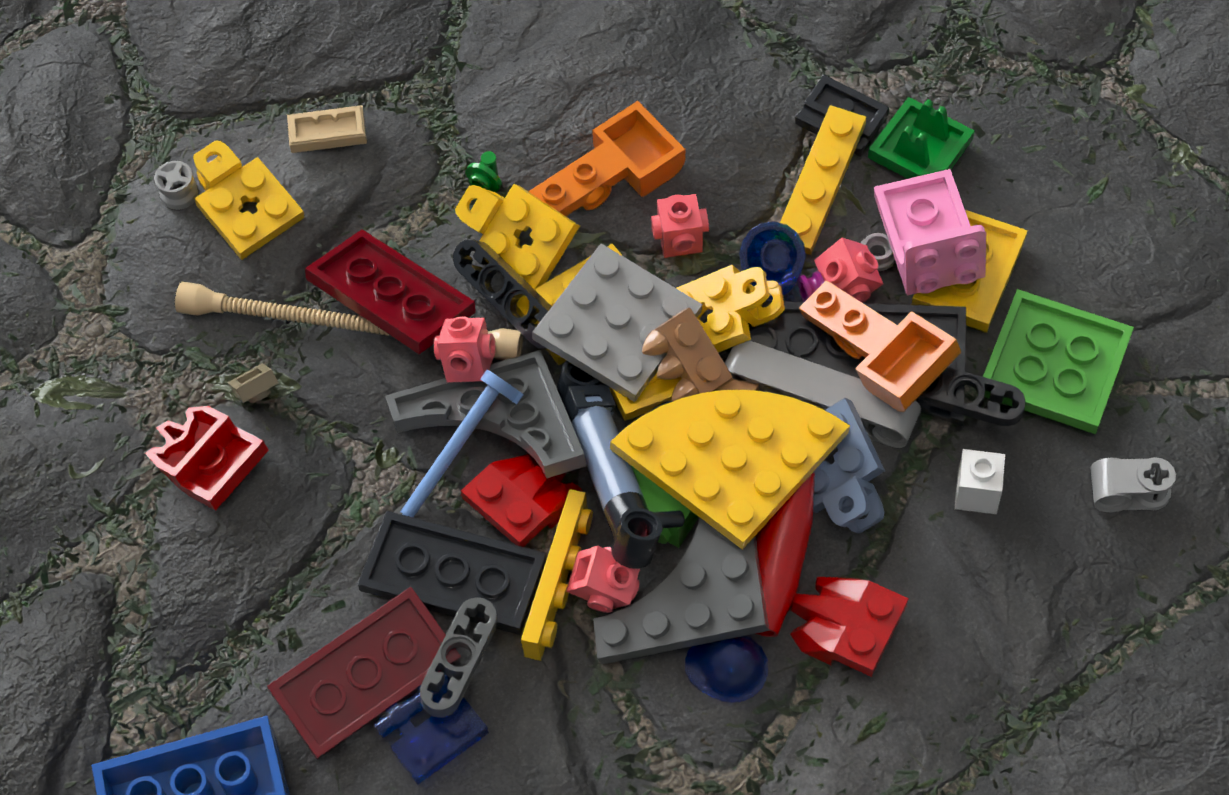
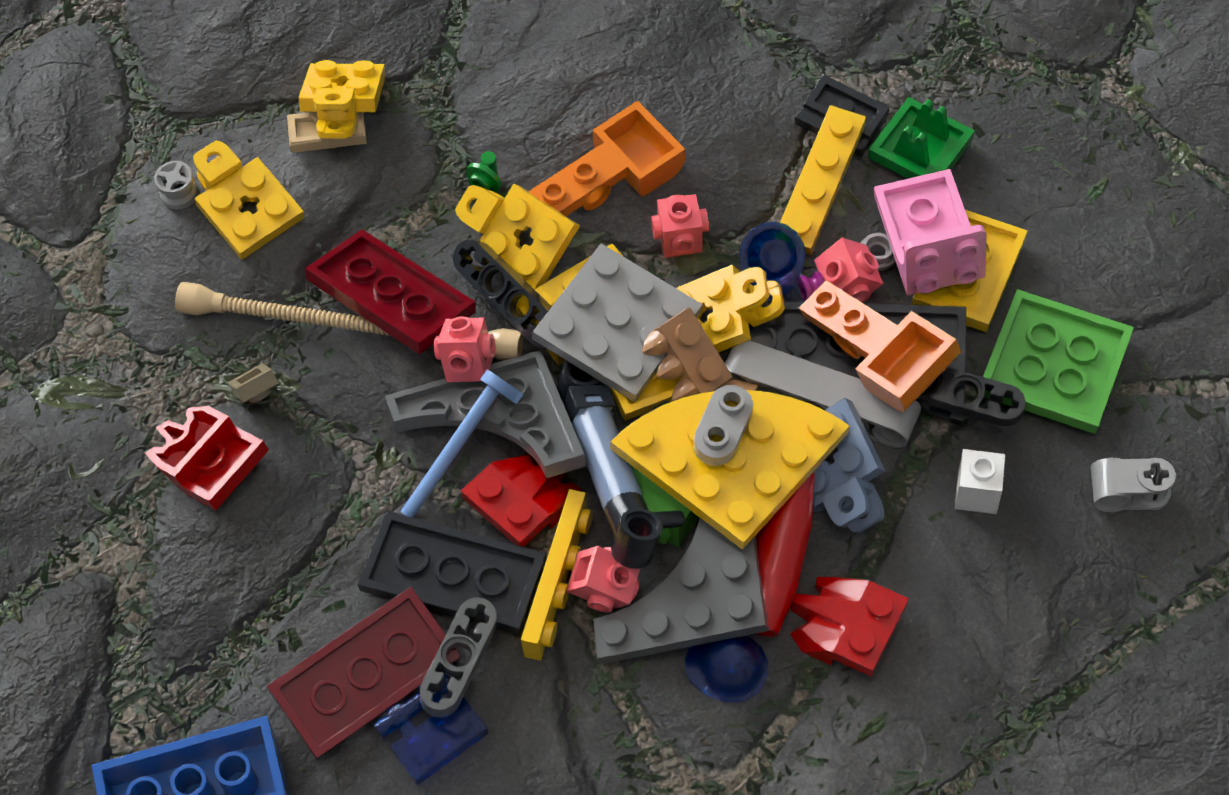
none -> yellow plate [299,60,385,139]
none -> light grey plate [694,385,753,466]

